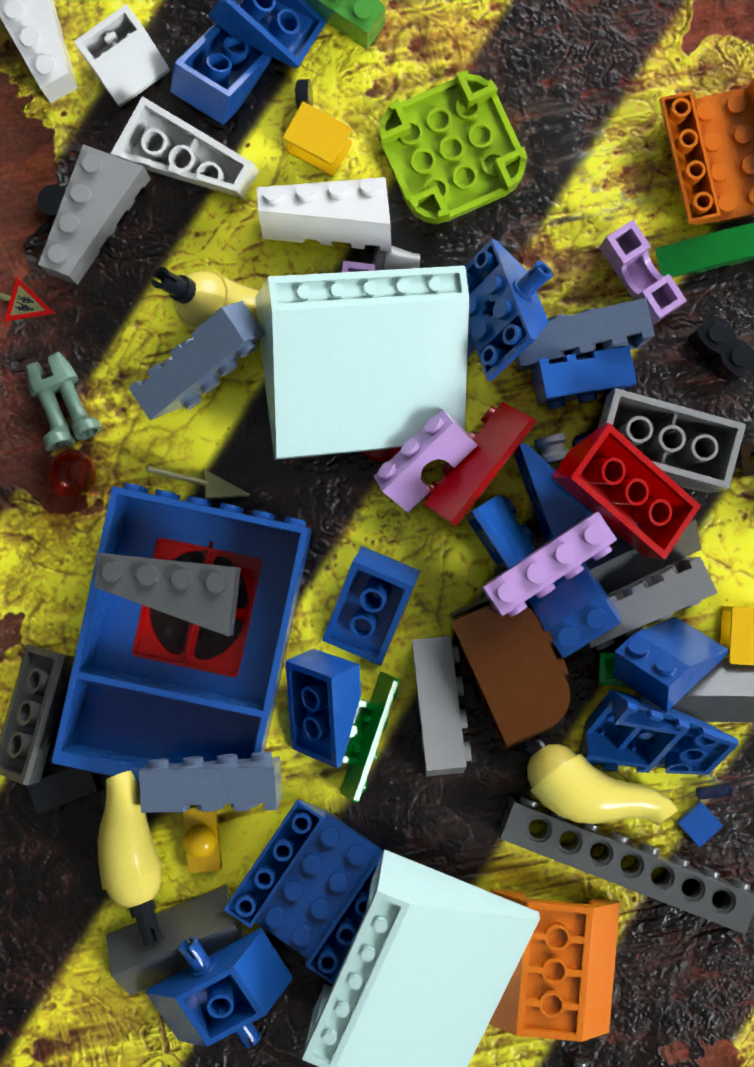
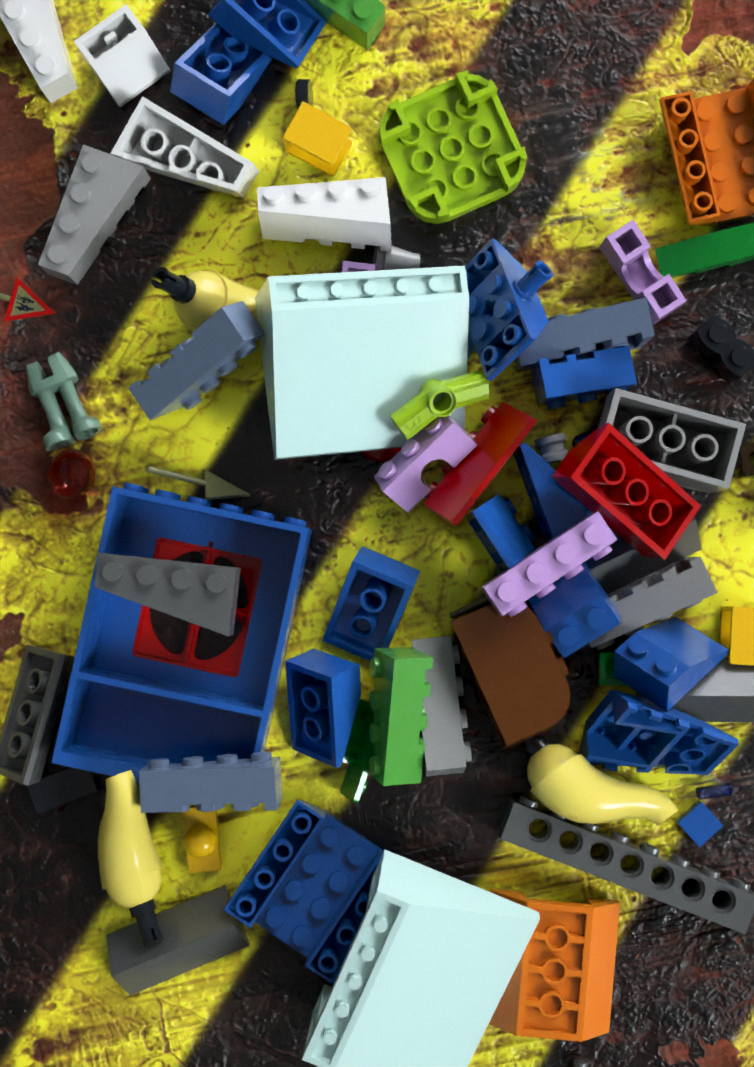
black tile [38,184,66,219] -> none
blue slope [146,928,293,1048] -> none
none -> bright green wedge [369,647,434,786]
none -> lime piece [390,370,490,440]

